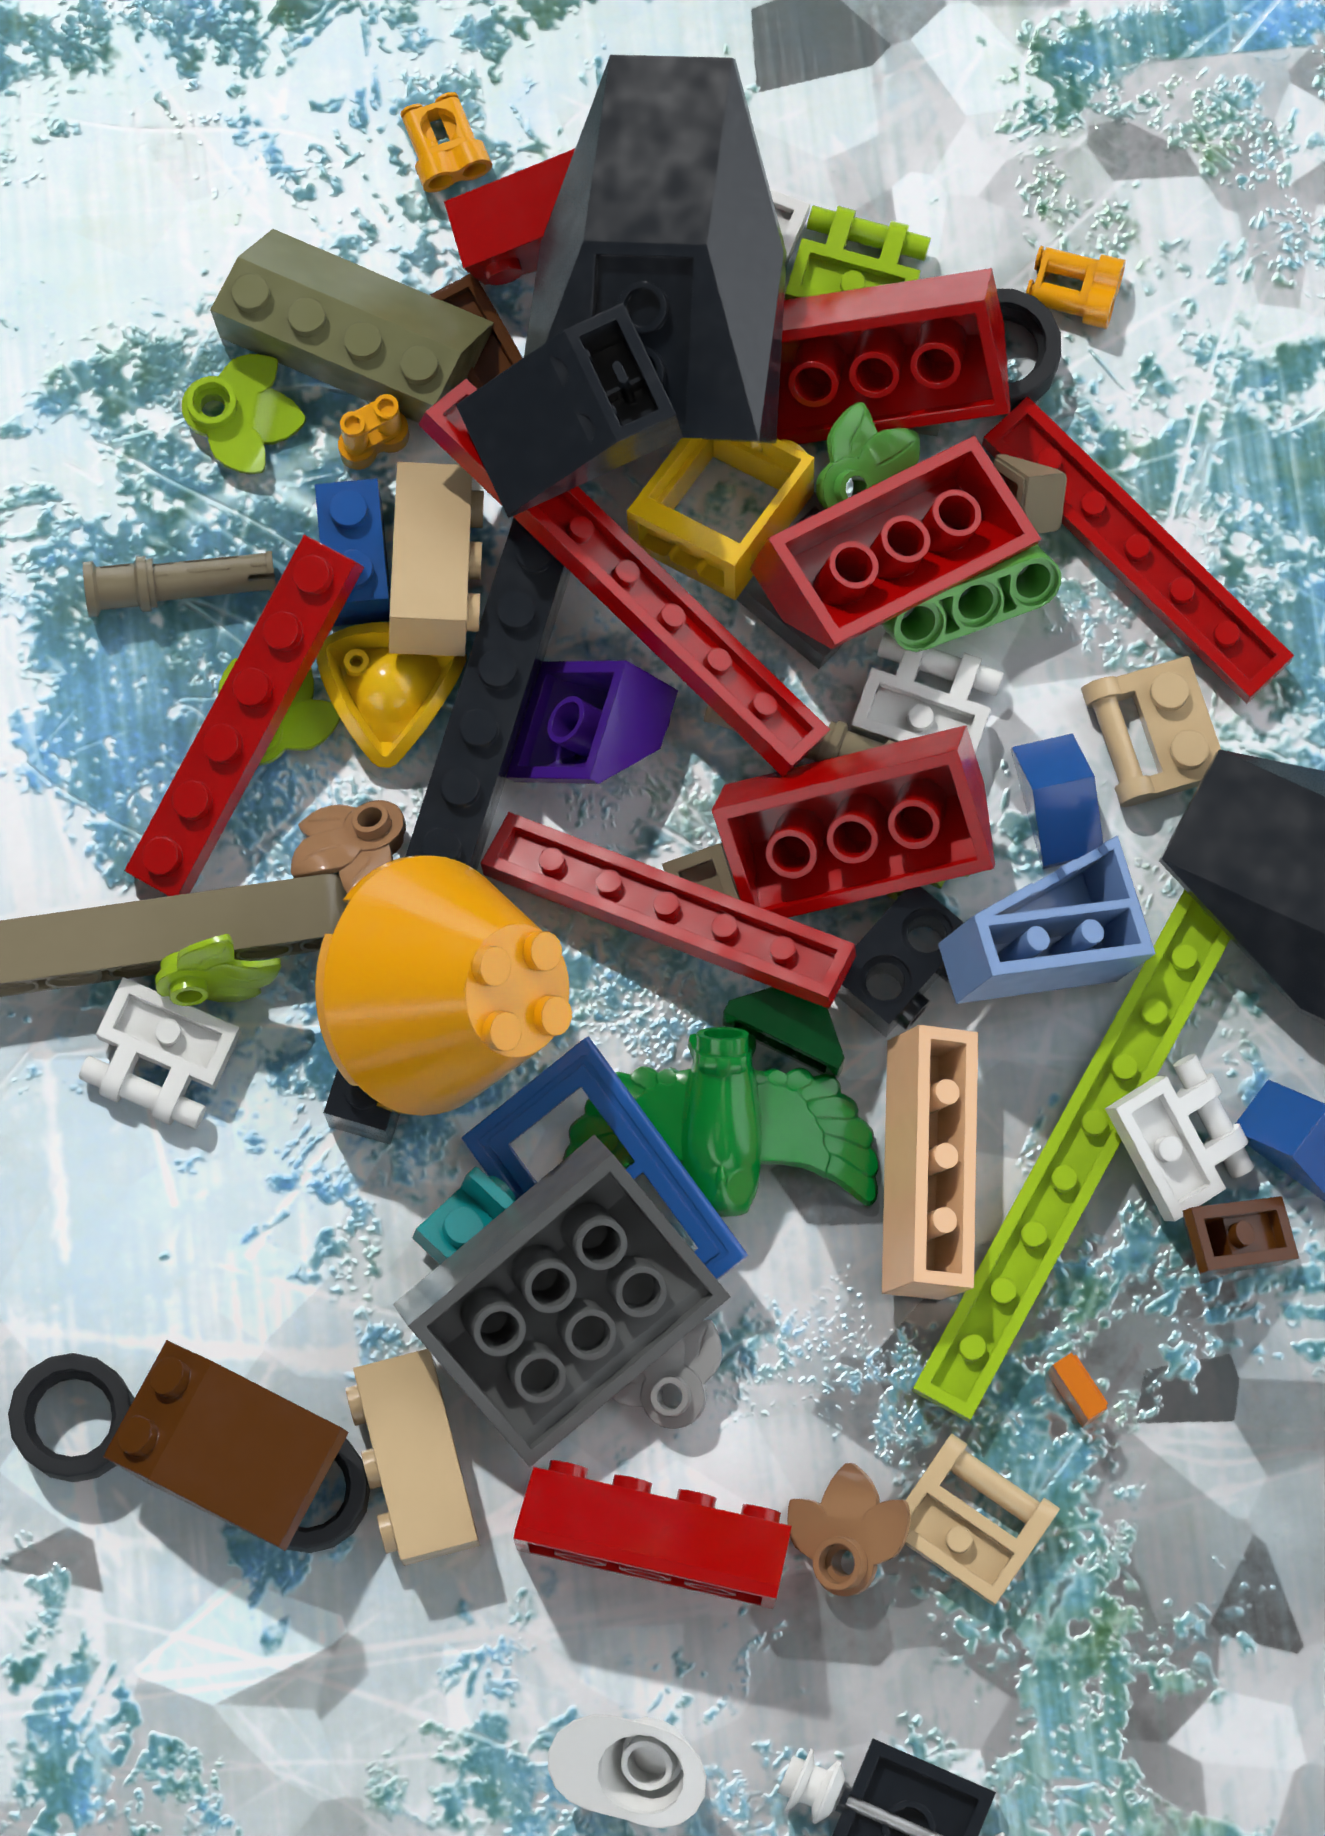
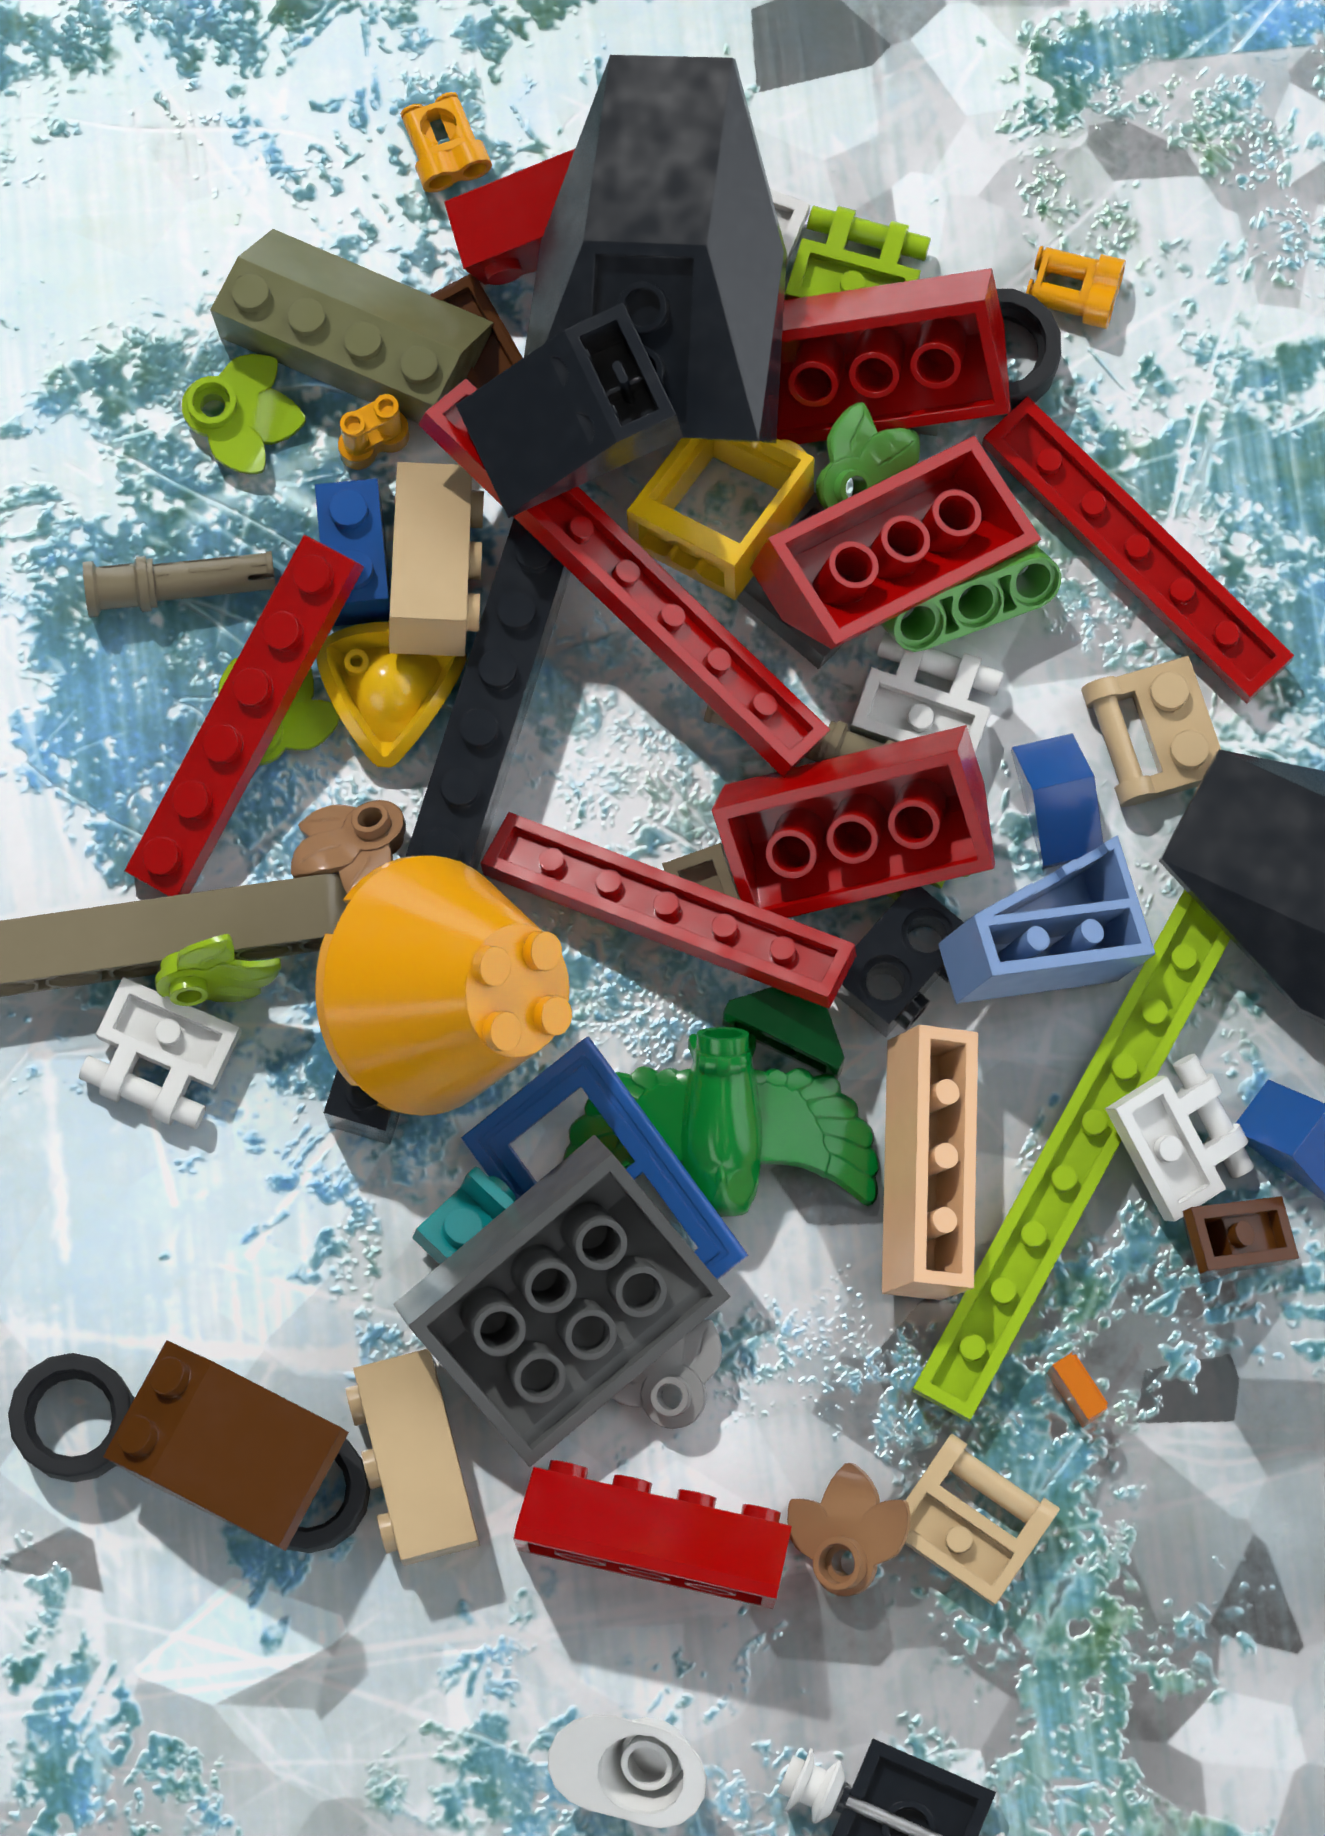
dark purple slope [506,660,678,784] -> none
dark tan slope [994,454,1067,534] -> none

